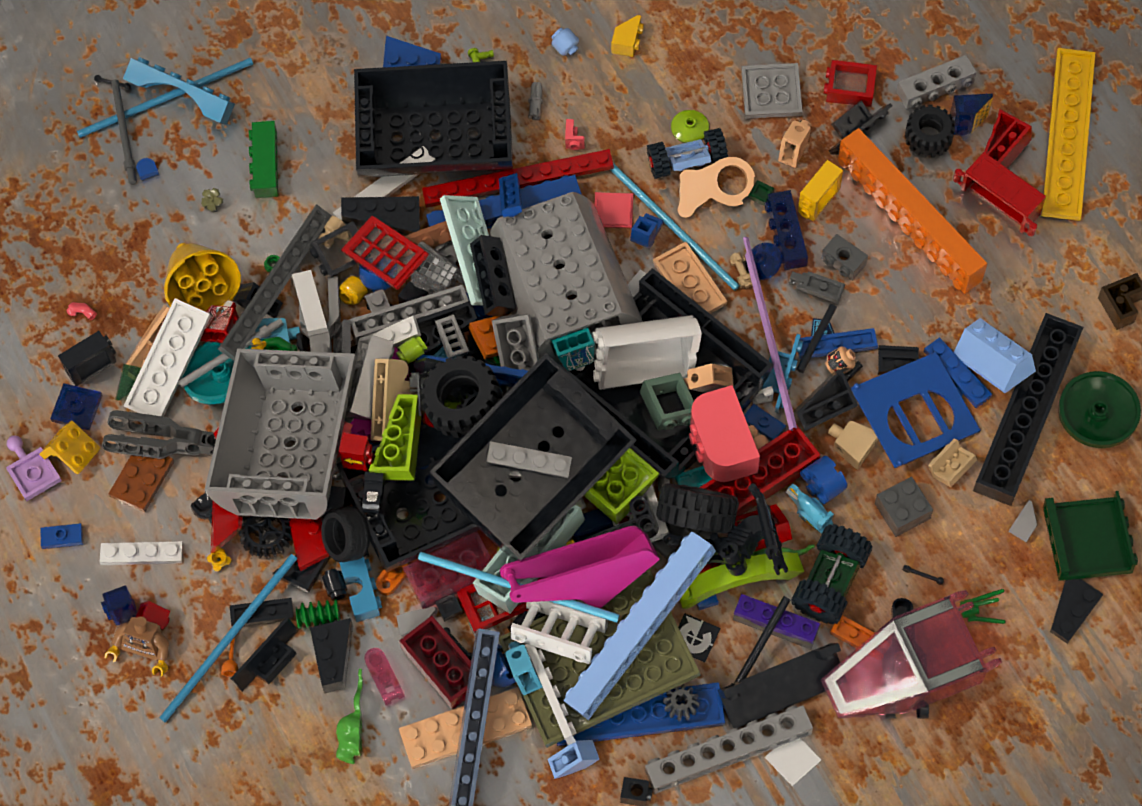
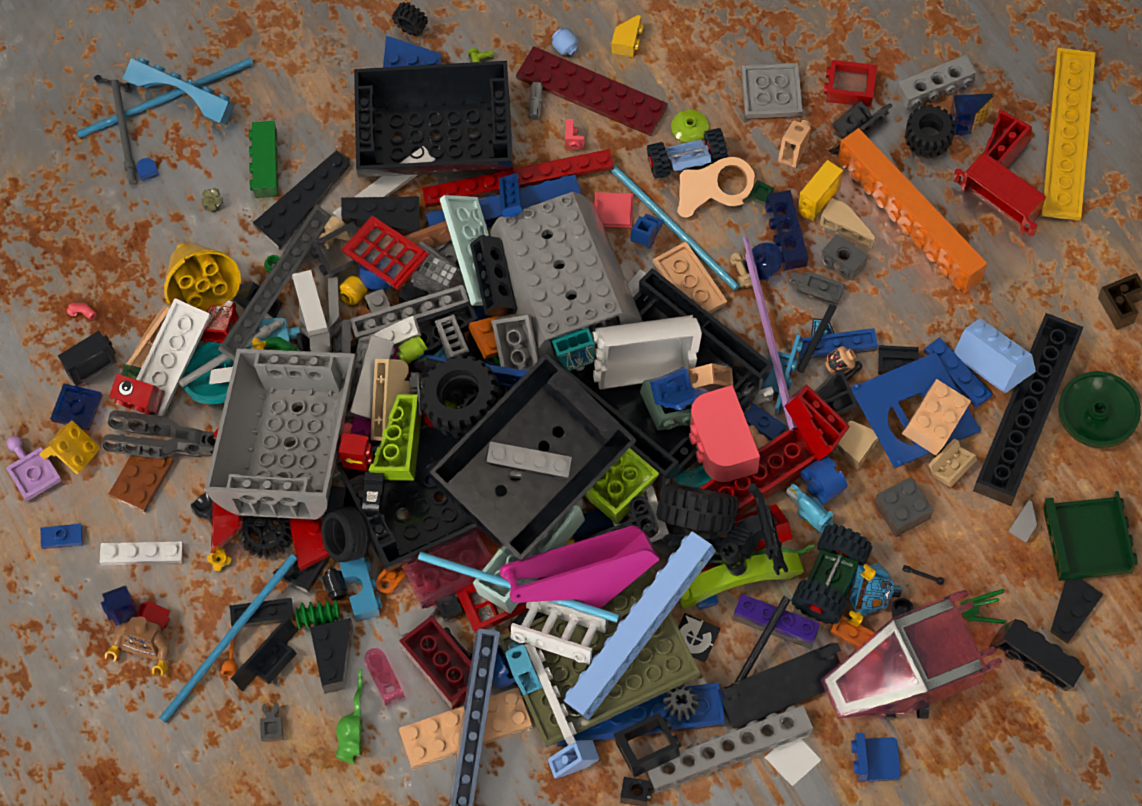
none -> red brick [109,374,165,415]
none -> white sticker [209,367,233,384]
none -> black wing [253,150,350,250]
none -> dark grey plate [260,703,283,741]
none -> black tyre [392,2,428,36]
none -> dark red plate [516,46,668,136]
none -> black window [614,712,681,778]
none -> blue bracket [650,367,708,410]
none -> red wedge [784,384,850,461]
none -> tan slope [820,197,875,249]
none -> torso [849,563,902,626]
none -> blue bracket [851,733,900,782]
none -> light nougat brick [902,379,971,455]
none -> black wedge [989,619,1085,691]

